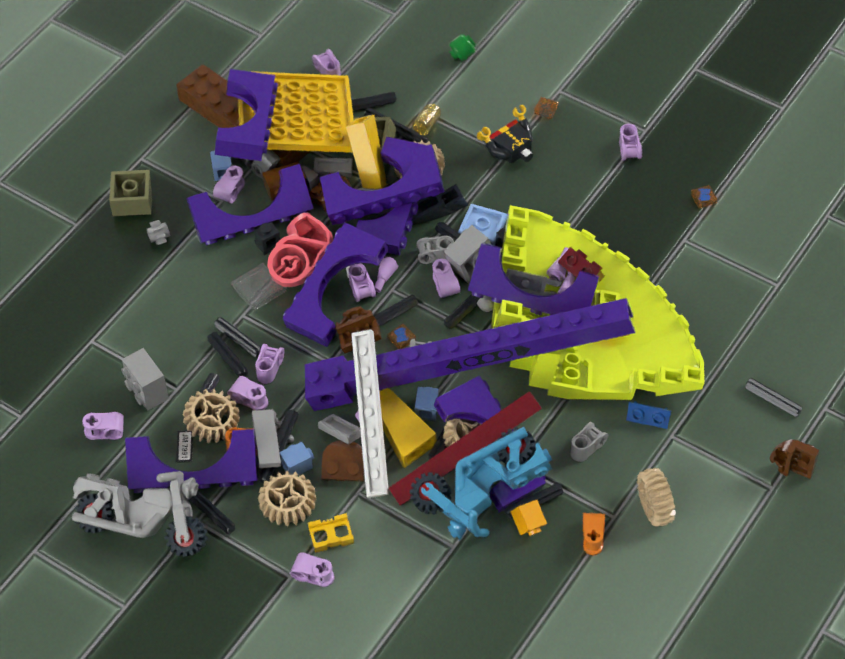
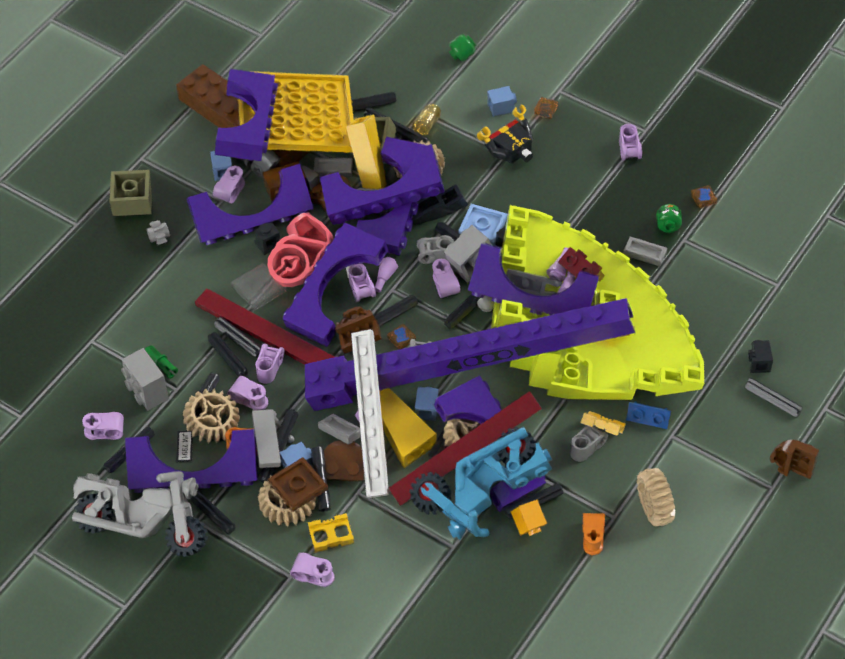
lavender piece [312,49,341,75] -> none
none -> black axle [104,426,155,473]
none -> green axle [145,345,178,378]
none -> dark red tile [195,288,334,365]
none -> reddish brown tile [268,457,328,512]
none -> black piece [311,447,331,512]
none -> medium blue brick [487,86,517,116]
none -> yellow piece [581,411,626,436]
none -> light grey tile [623,237,667,266]
none -> green head [656,204,682,233]
none -> black brick [748,340,773,373]

